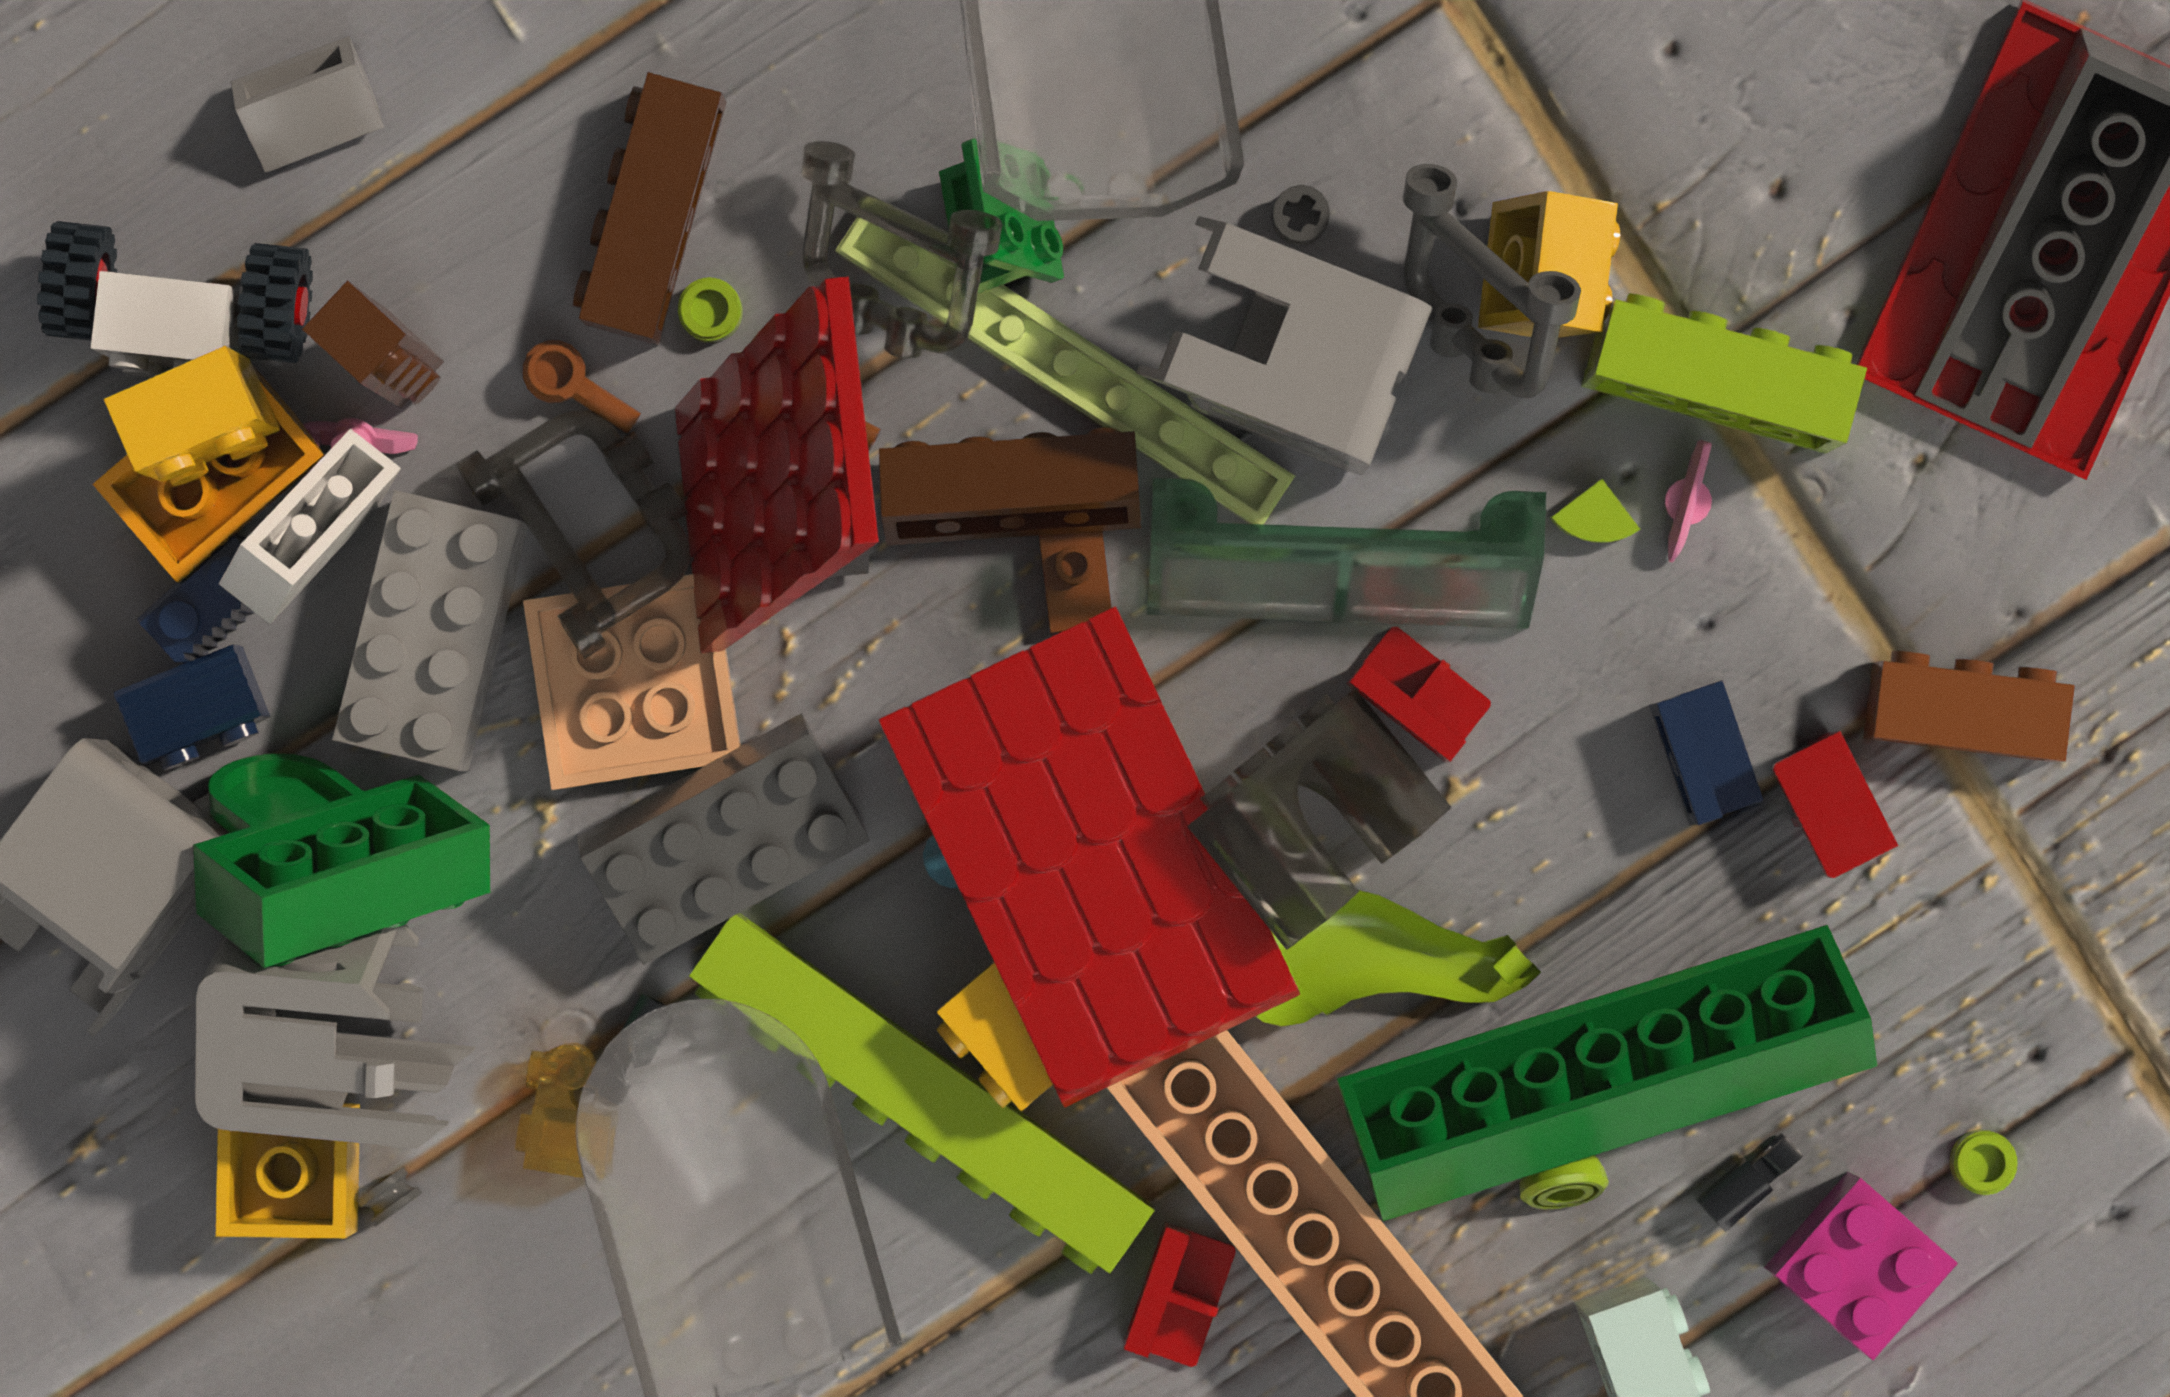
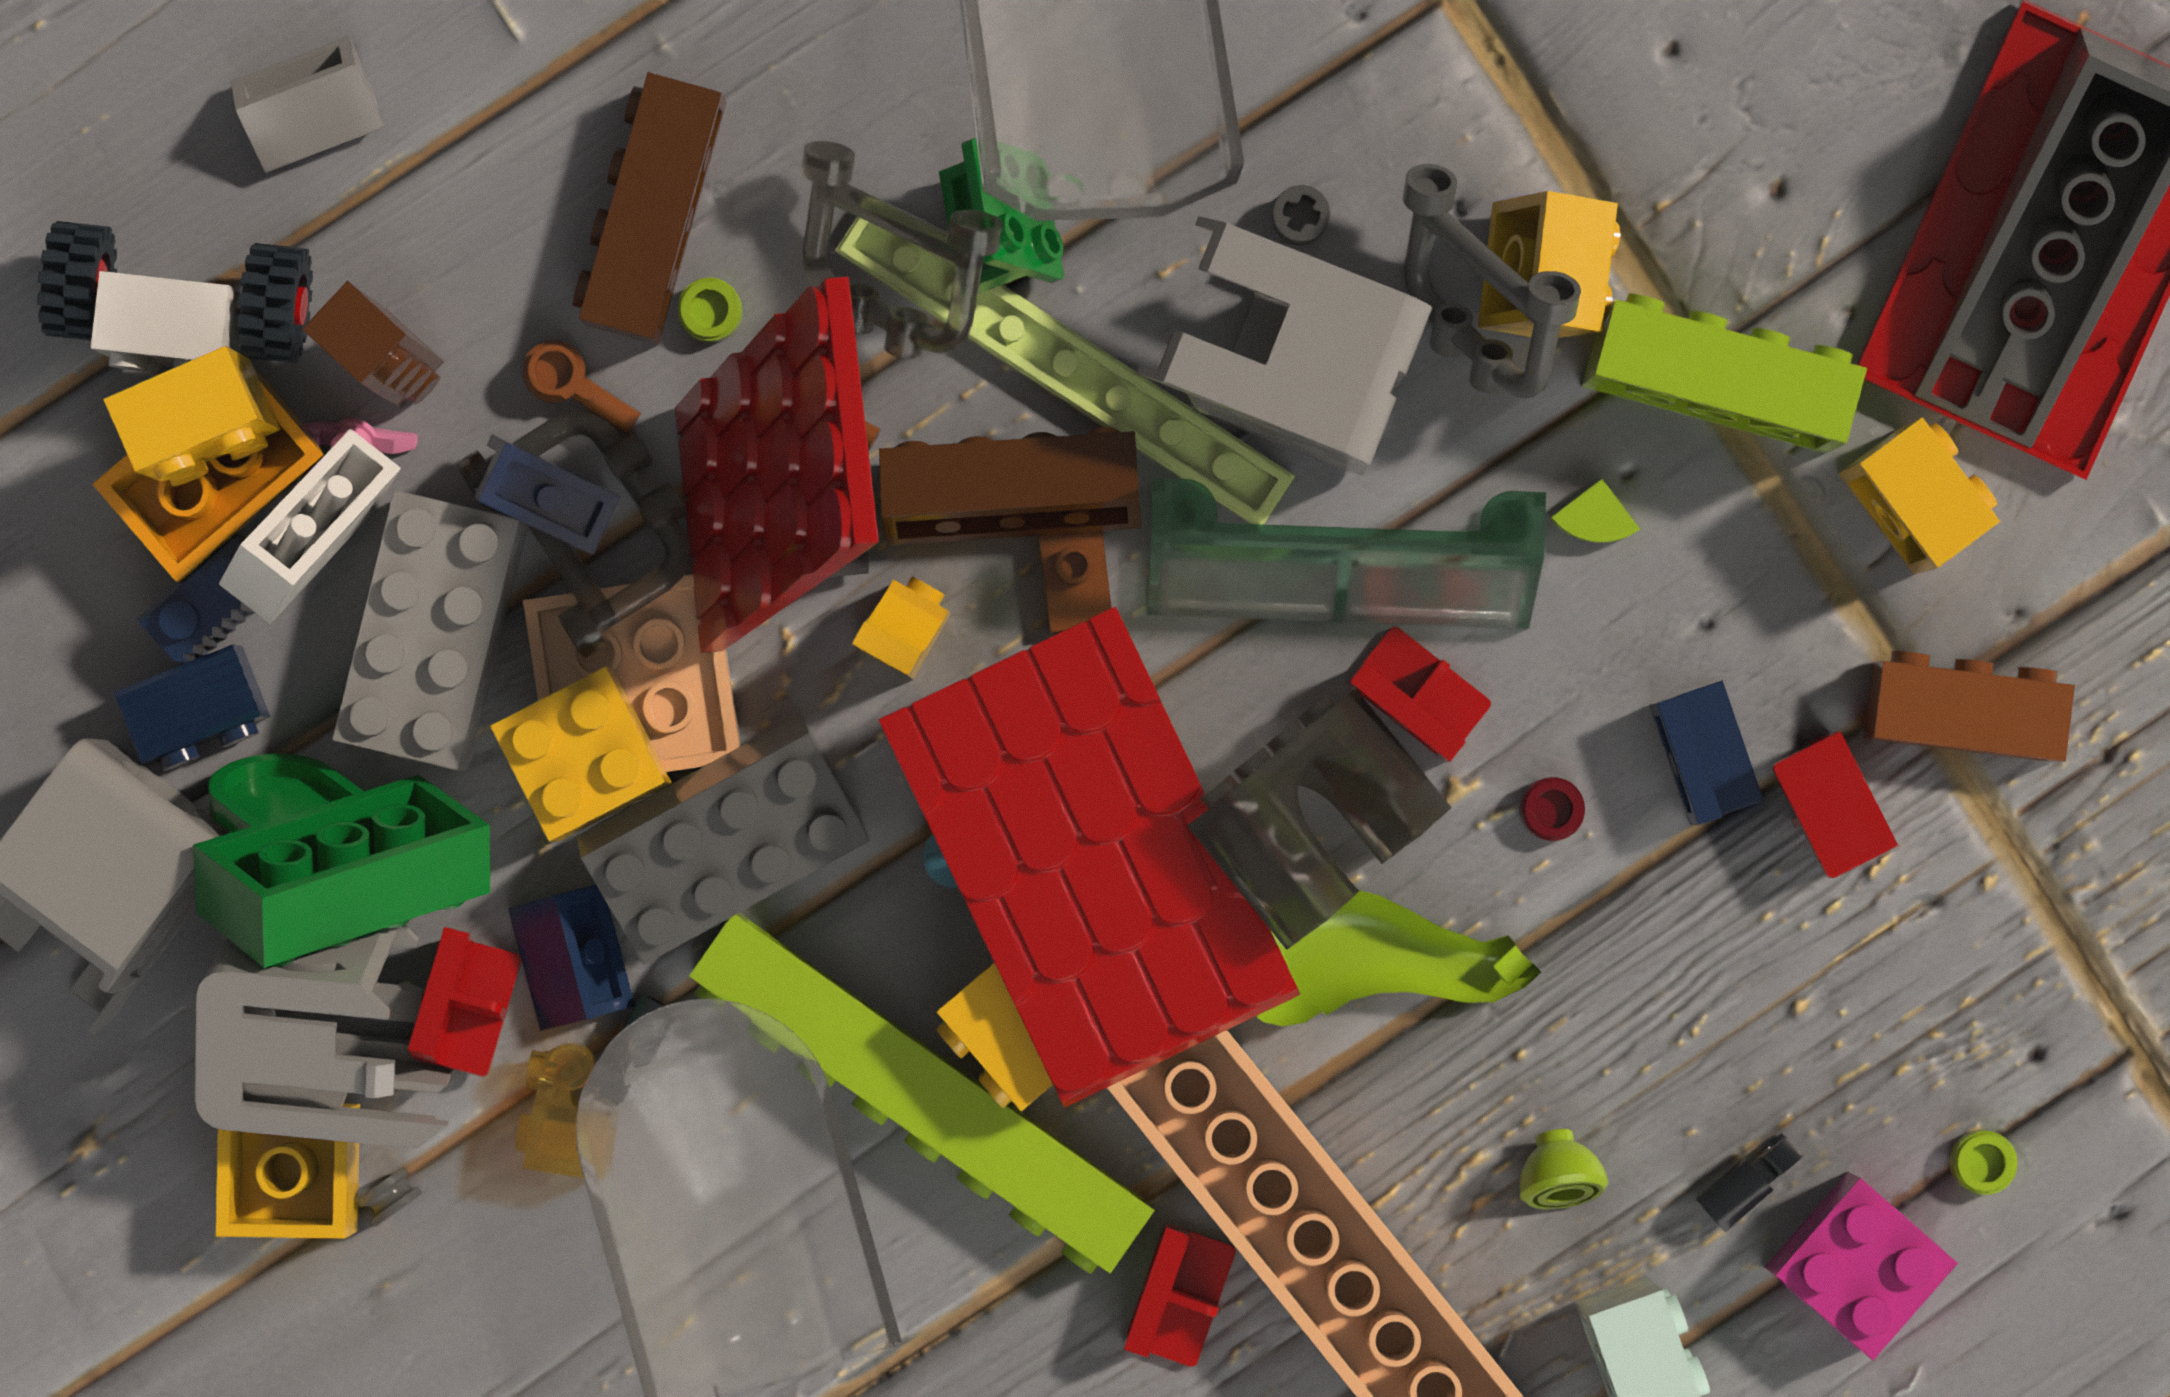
green brick [1337,925,1878,1221] -> none
bright pink piece [1664,440,1712,563] -> none
none -> red panel [407,927,522,1077]
none -> dark blue panel [474,434,621,554]
none -> yellow brick [490,666,672,842]
none -> dark blue panel [508,884,635,1031]
none -> yellow arch [852,576,951,680]
none -> dark red tile [1519,777,1585,841]
none -> yellow brick [1838,417,2001,575]

